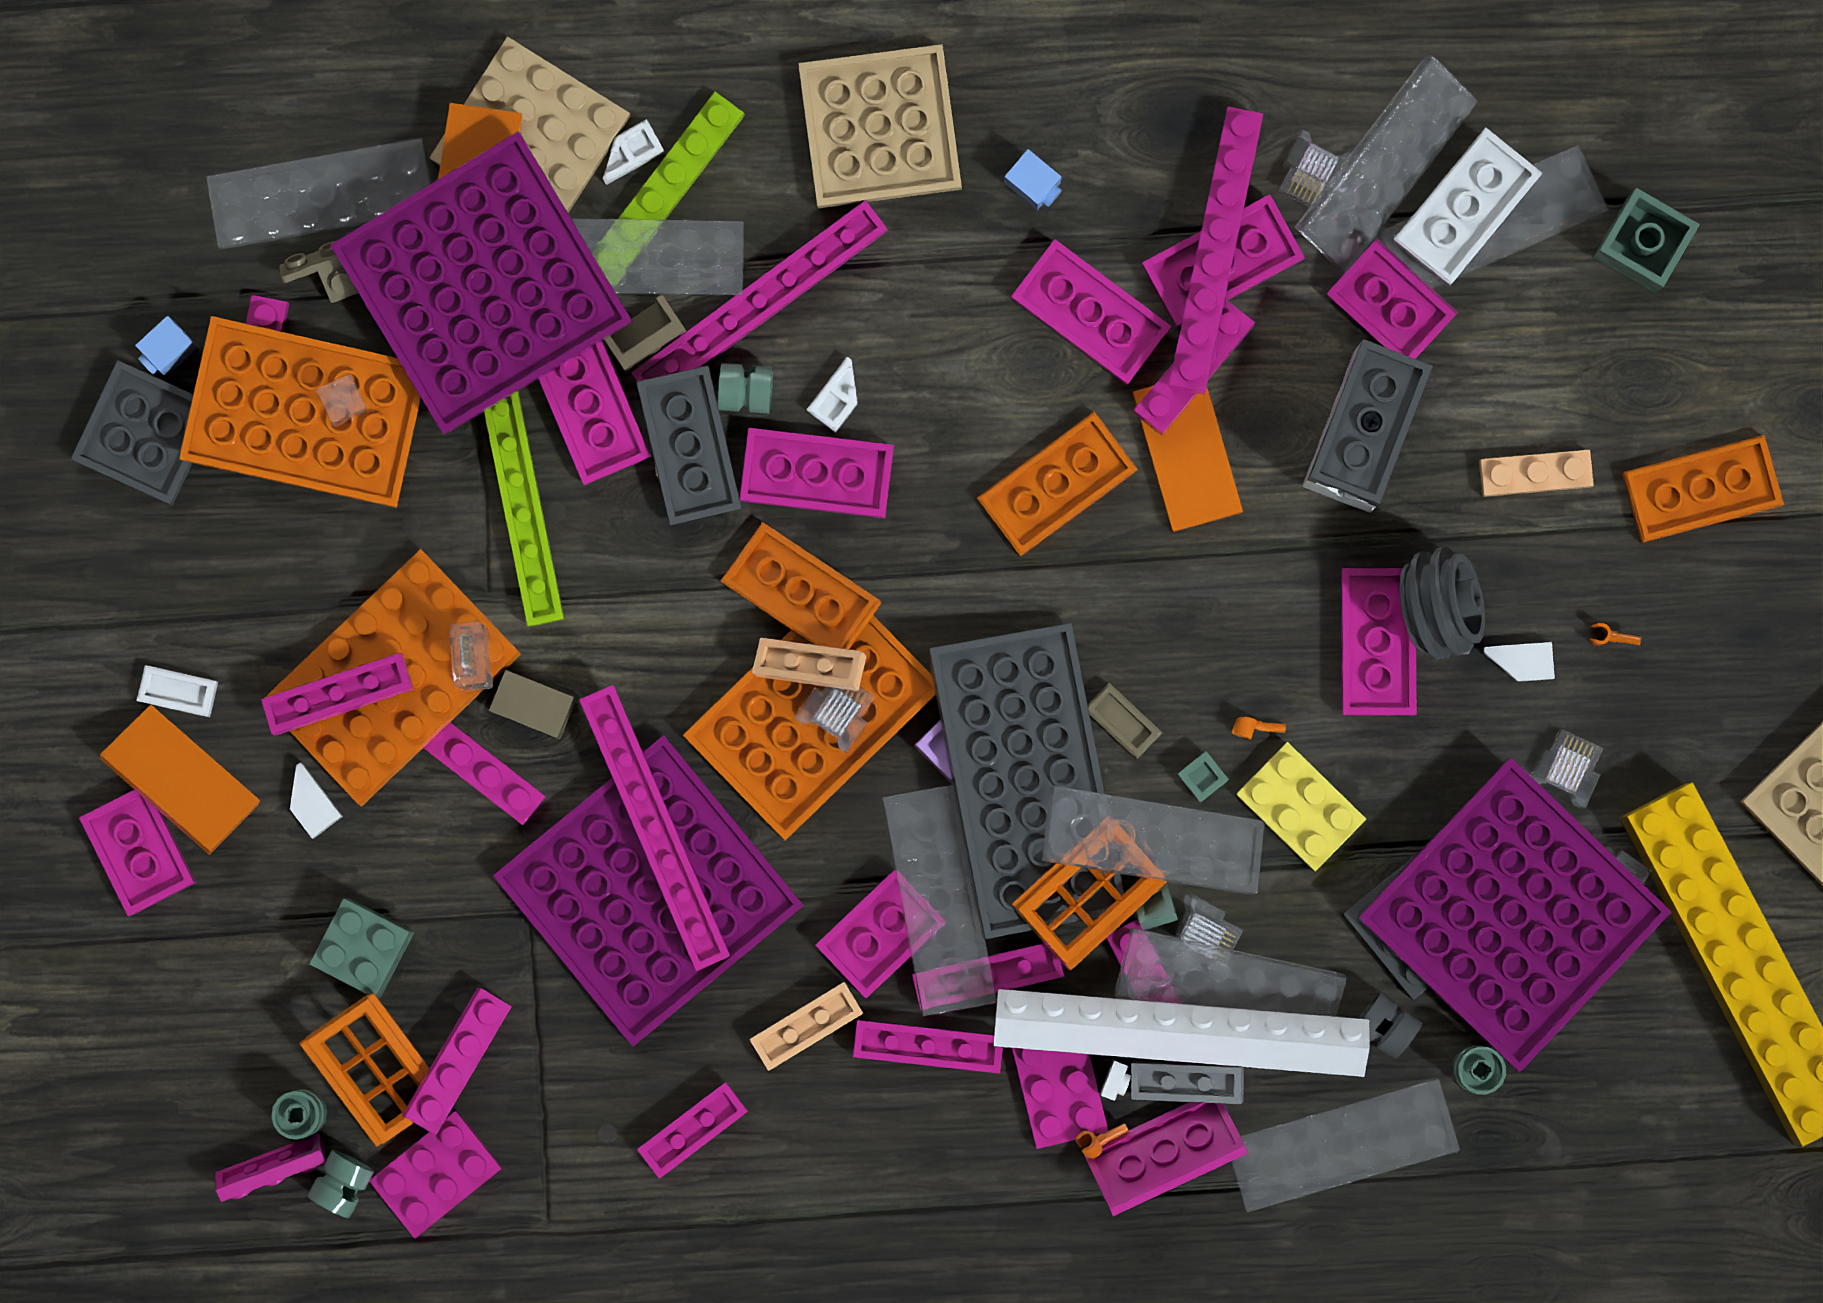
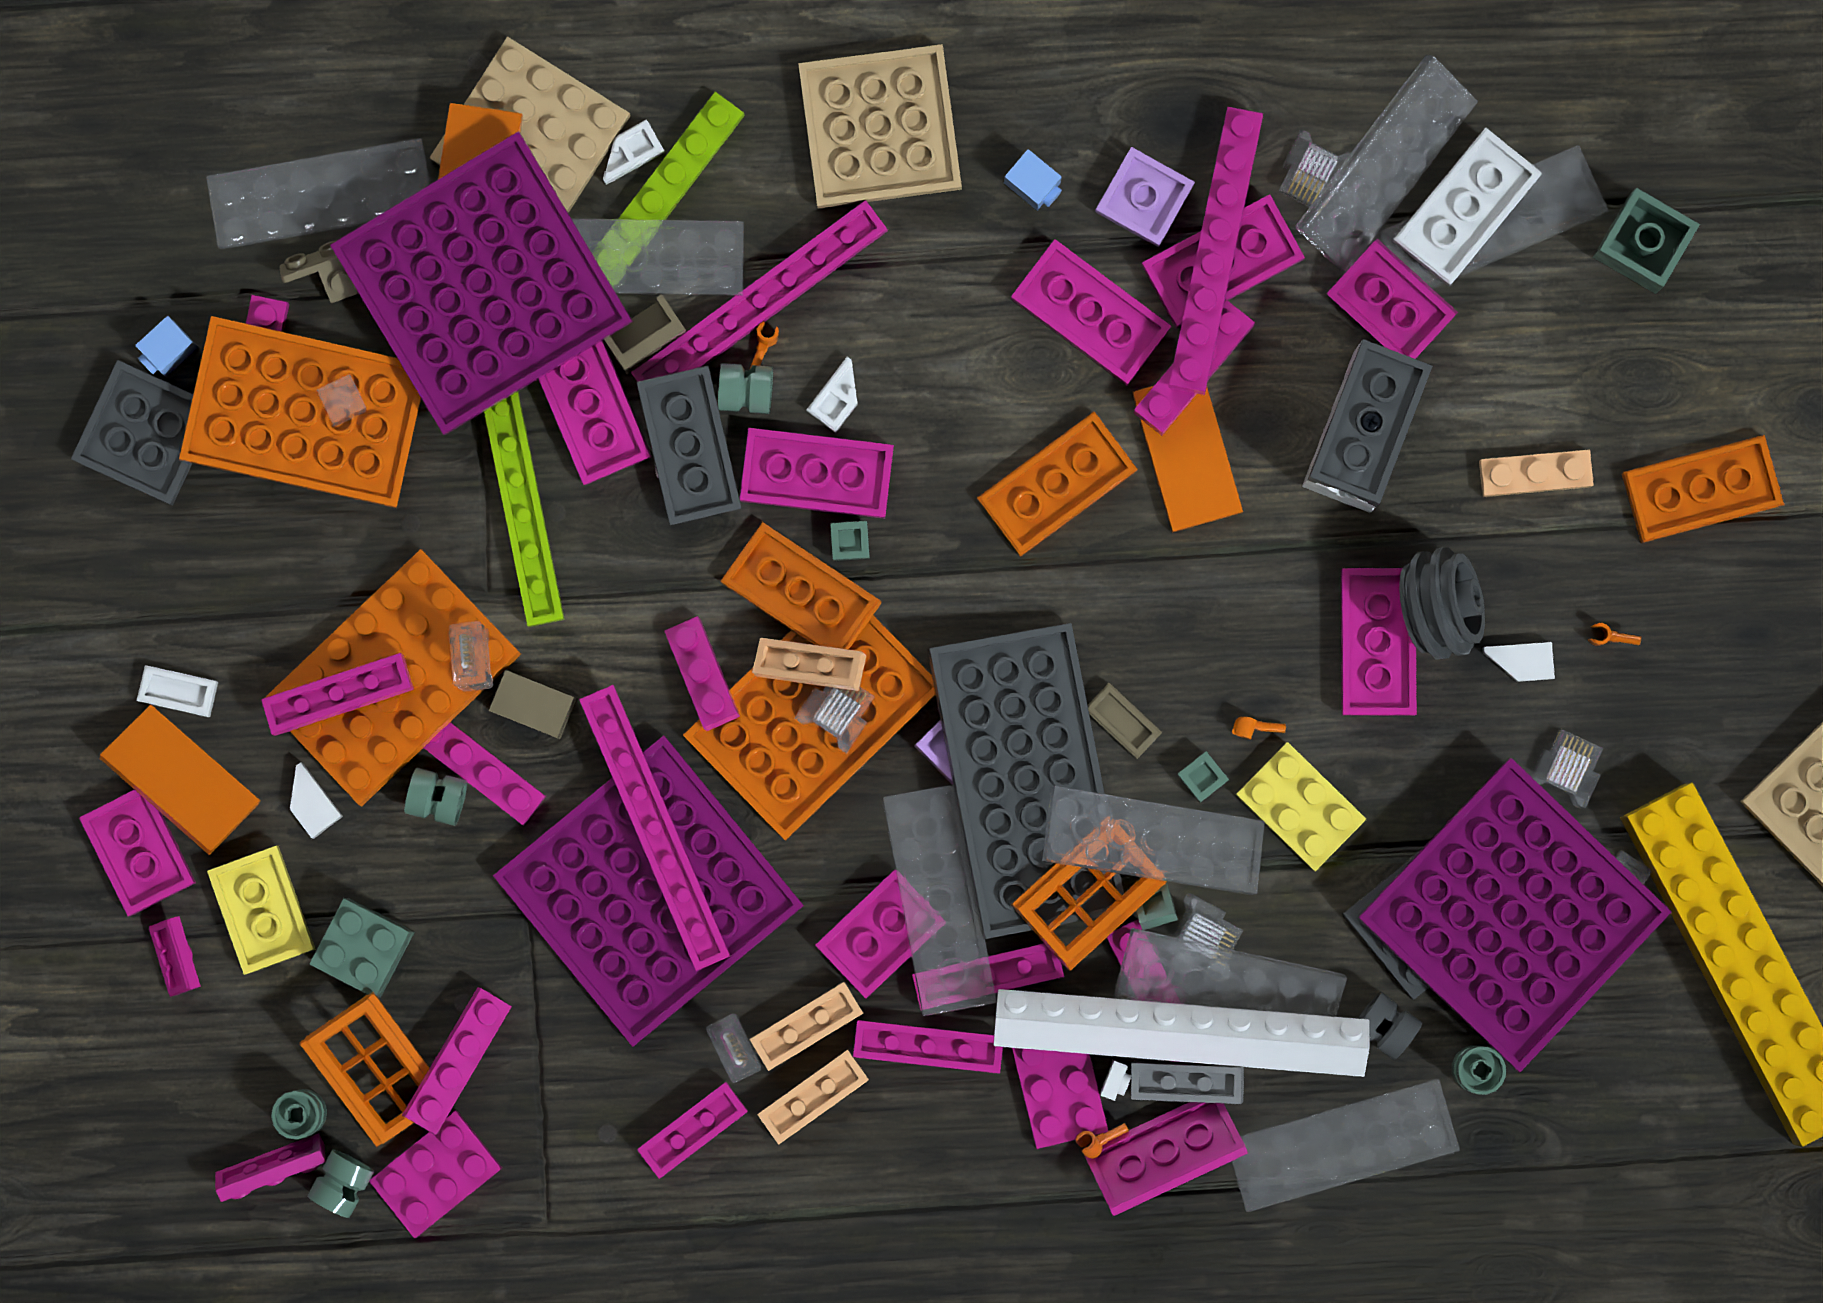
none -> dark pink plate [149,916,201,997]
none -> light yellow plate [207,846,315,975]
none -> sand green wheel [404,768,467,826]
none -> dark pink plate [665,616,740,731]
none -> clear piece [706,1013,763,1083]
none -> orange hand [750,321,779,368]
none -> light nougat plate [757,1050,869,1145]
none -> sand green plate [831,521,870,561]
none -> lavender plate [1095,147,1195,247]

